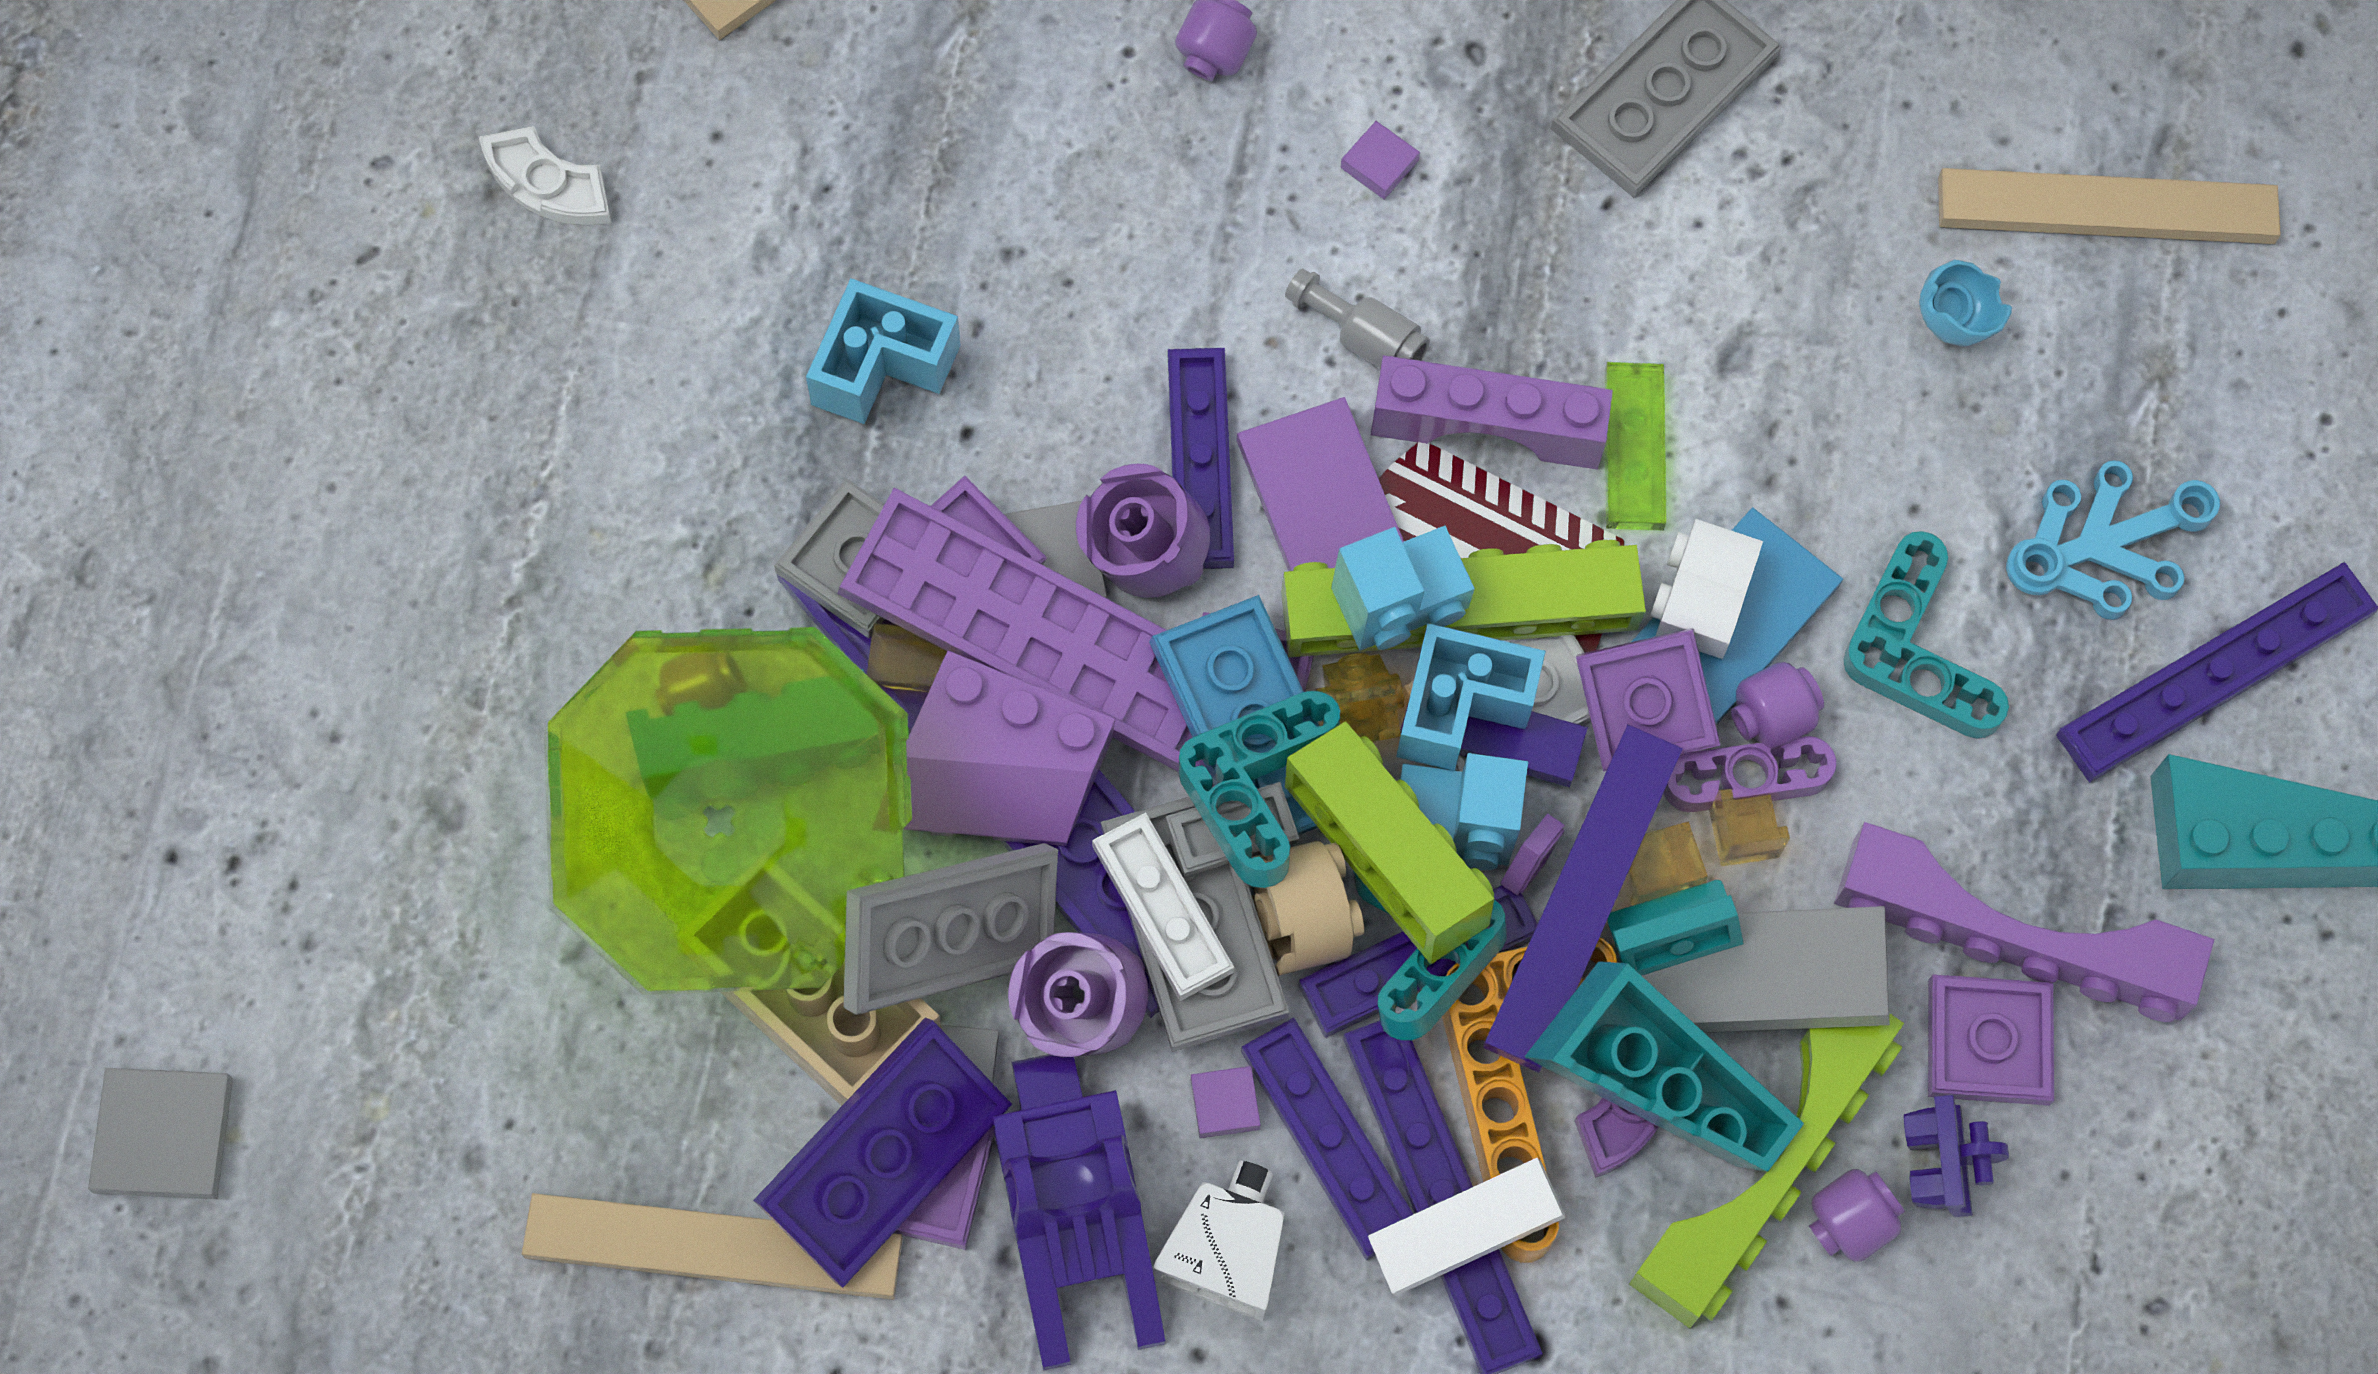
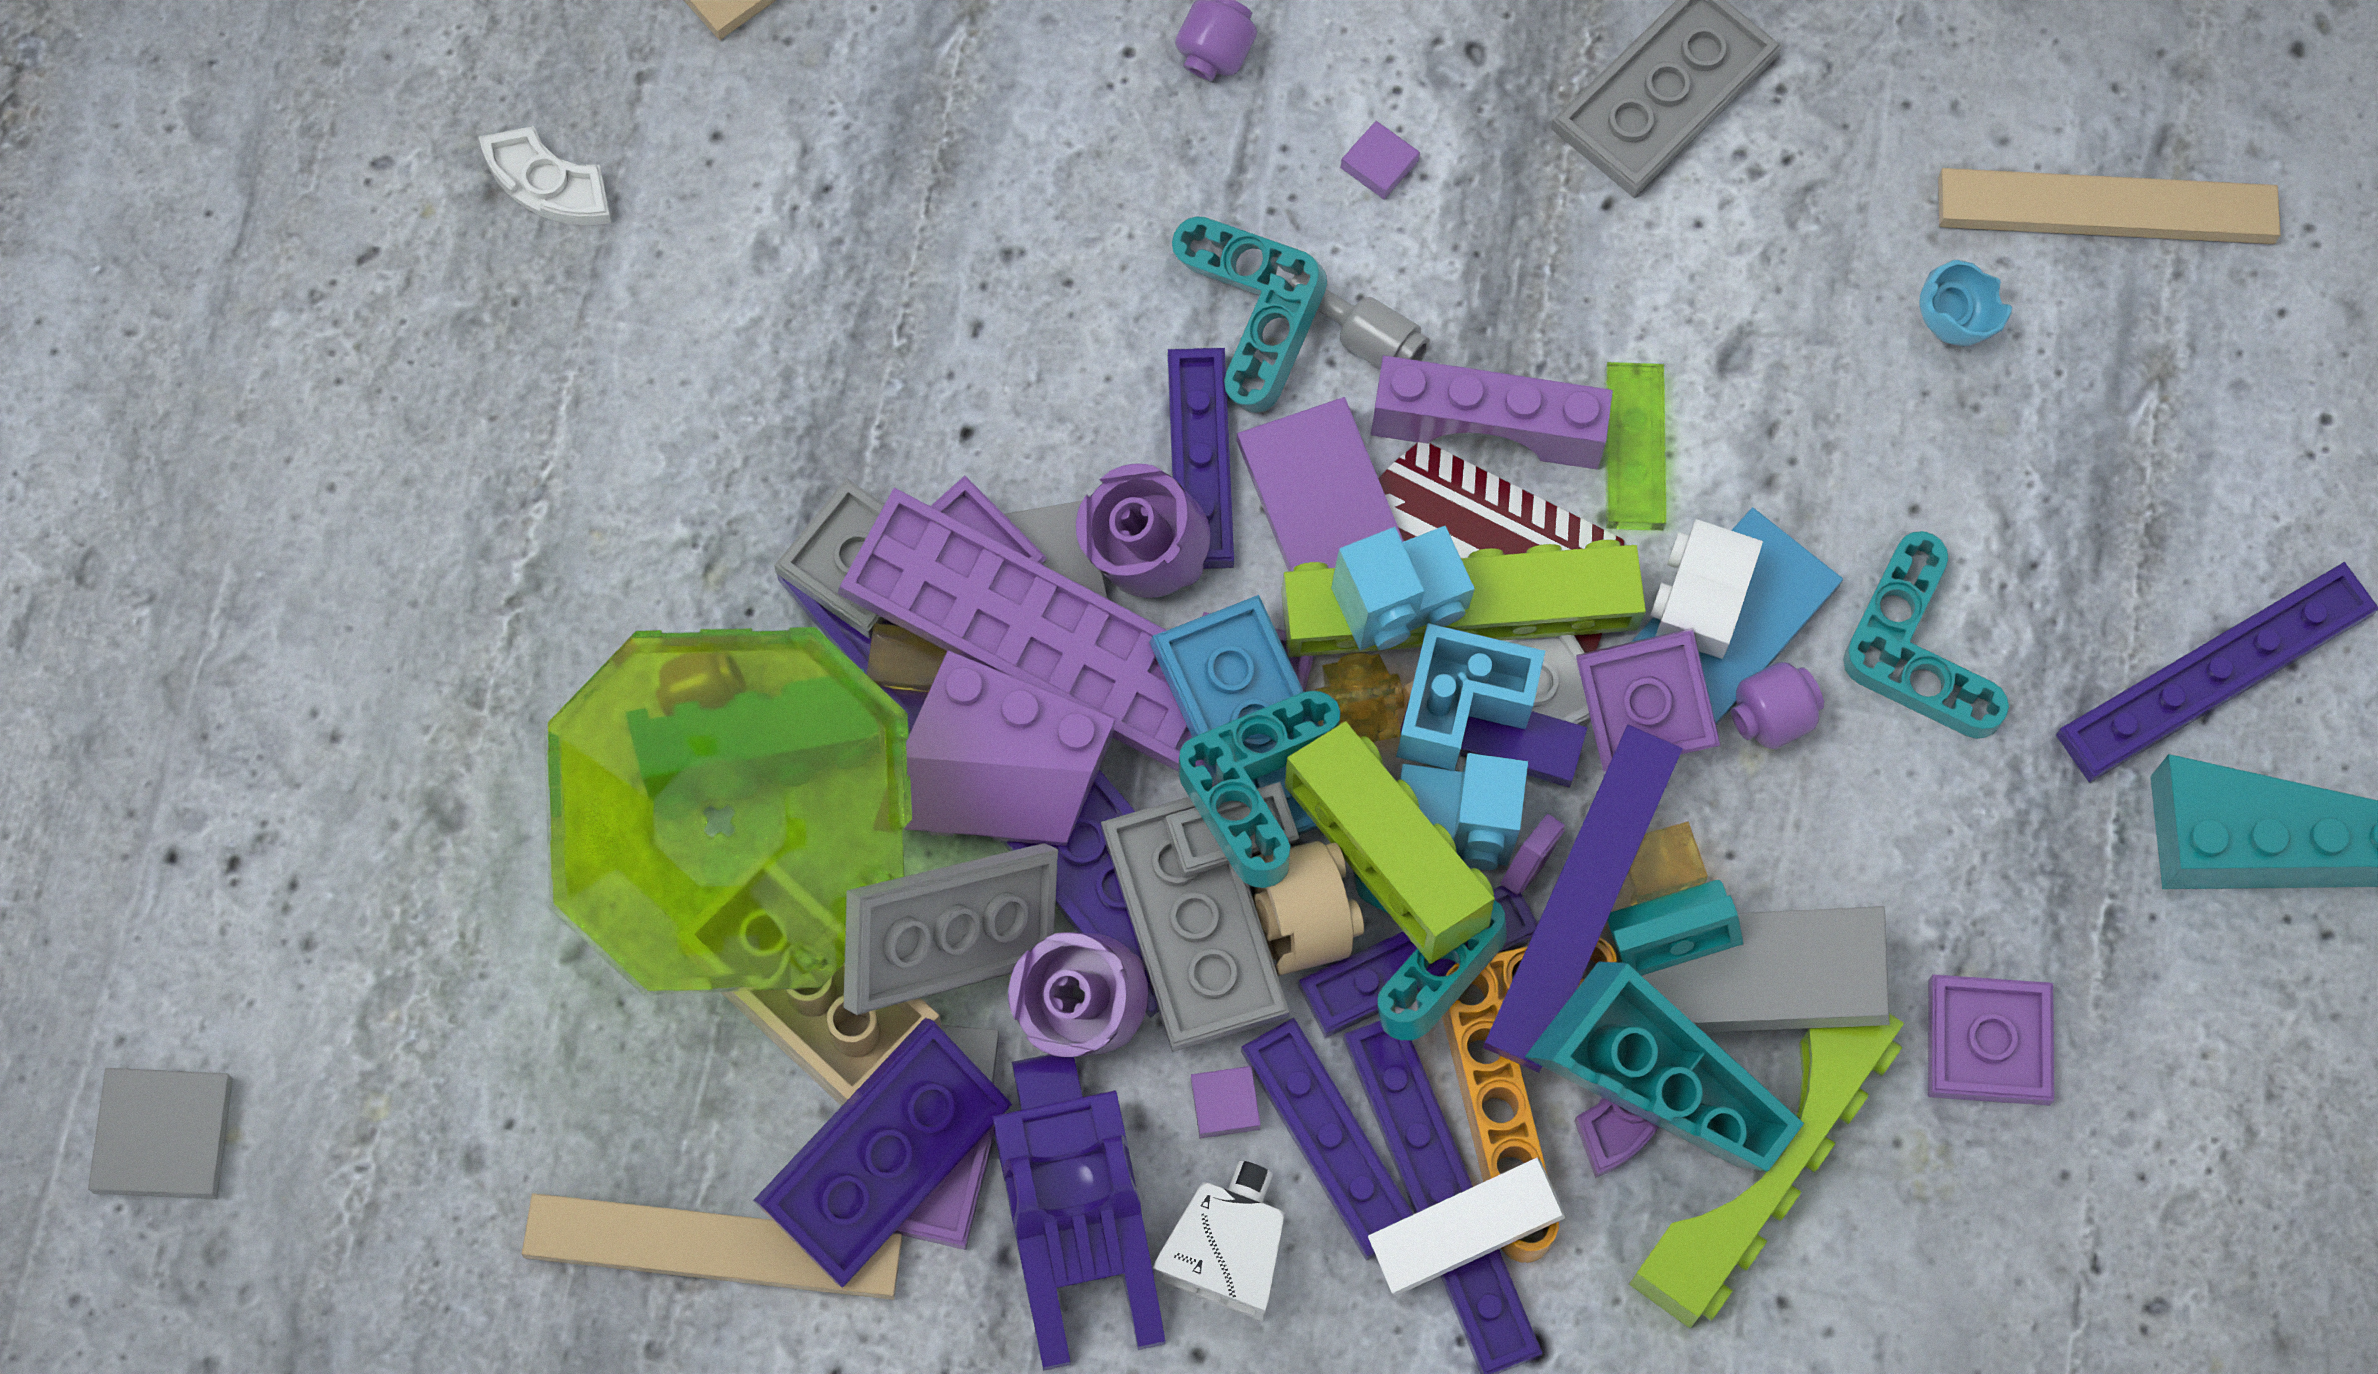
medium azure brick [806,278,961,424] -> none
white tile [1092,813,1234,1001] -> none
medium lavender beam [1663,736,1836,812] -> none
clear yellow panel [1709,788,1790,867] -> none
medium lavender head [1809,1169,1905,1262] -> none
medium lavender arch [1834,822,2215,1022] -> none
dark purple hips [1903,1095,2009,1217] -> none
medium azure plant [2006,460,2220,620] -> none
none -> teal beam [1172,216,1328,413]

